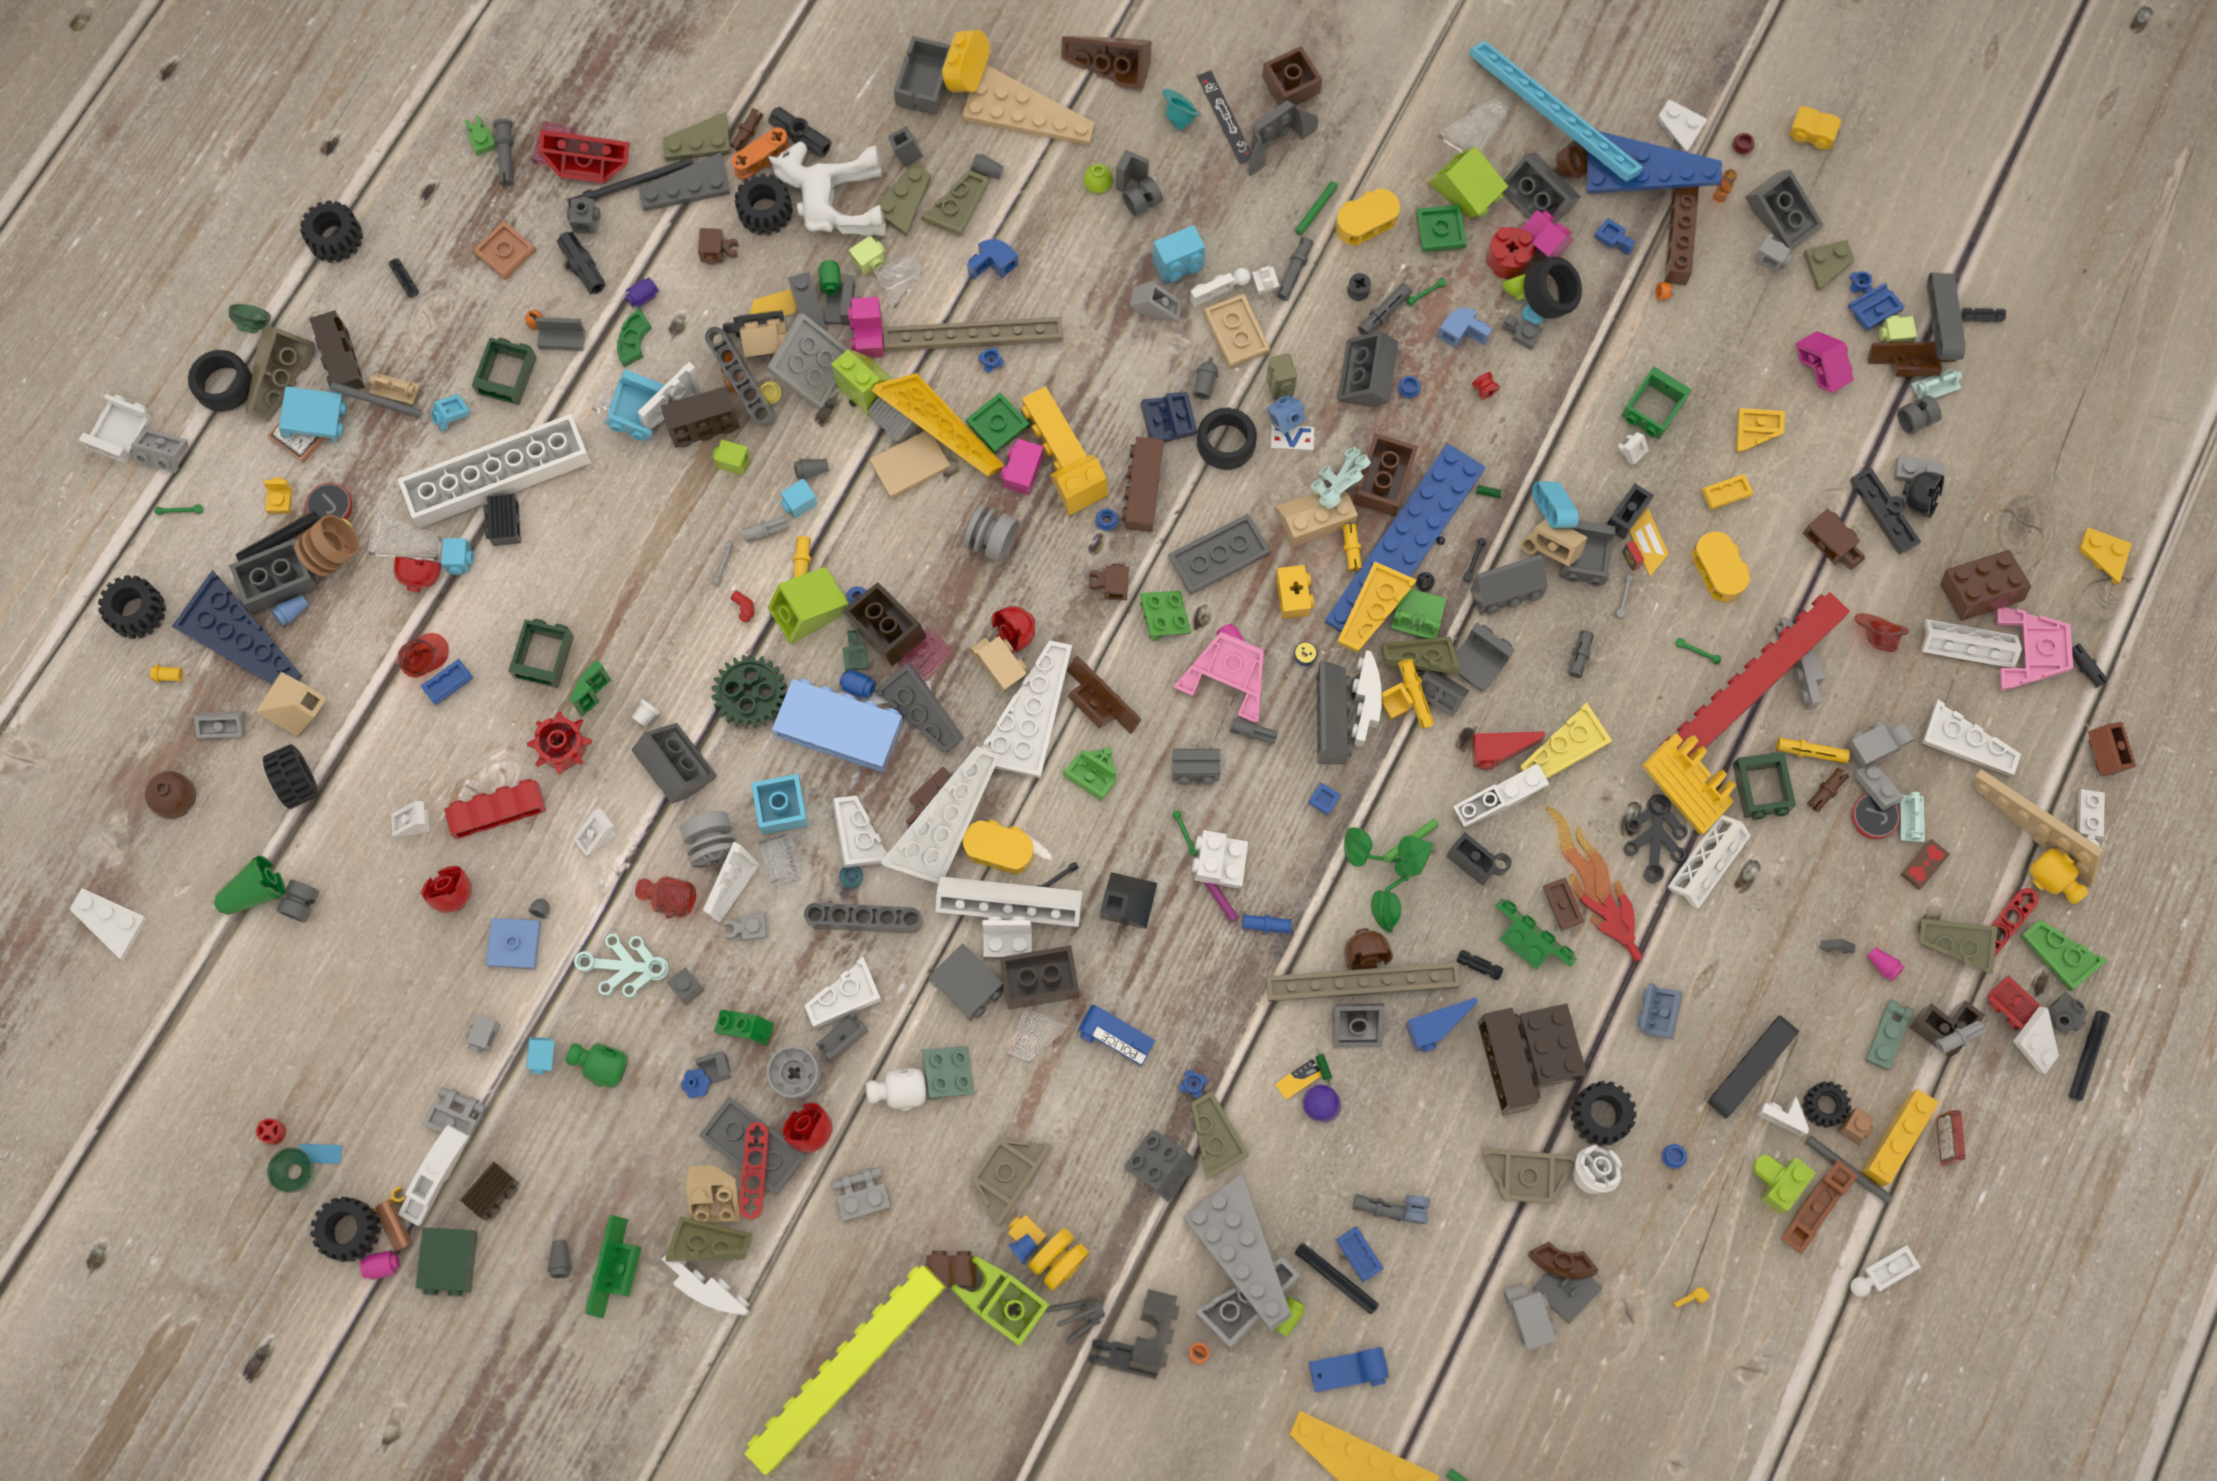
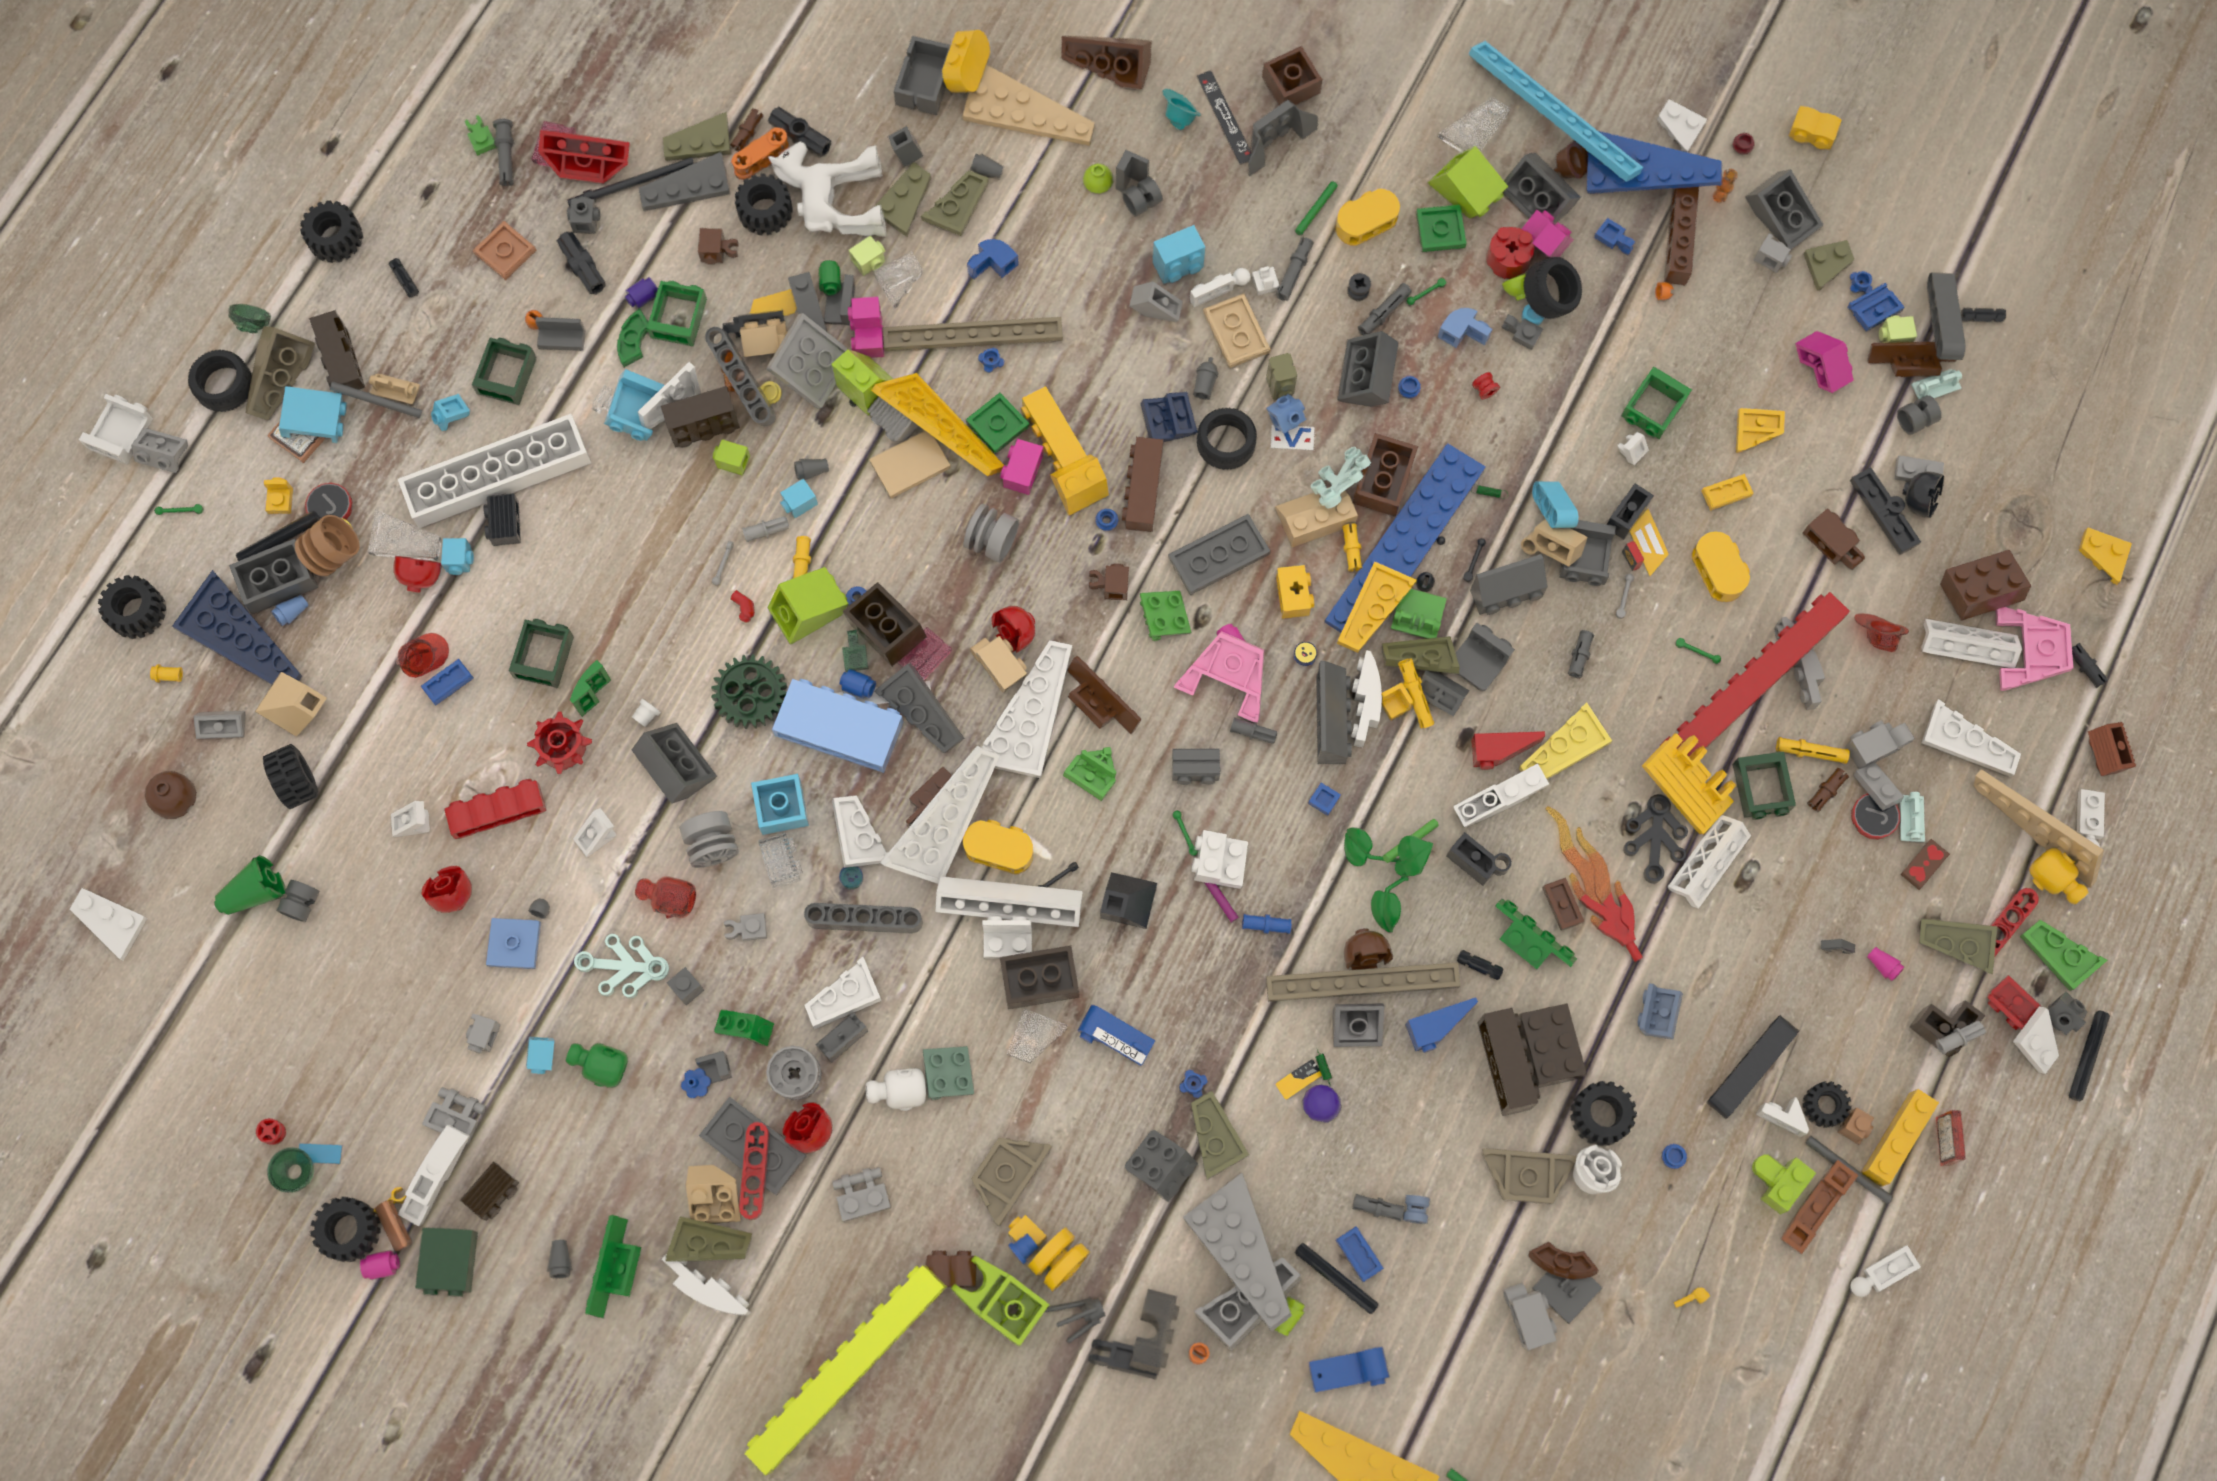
white wing [703,842,760,923] -> none
dark grey panel [928,943,1004,1021] -> none
sand green plate [1865,999,1914,1071] -> none
none -> green window [647,281,707,347]

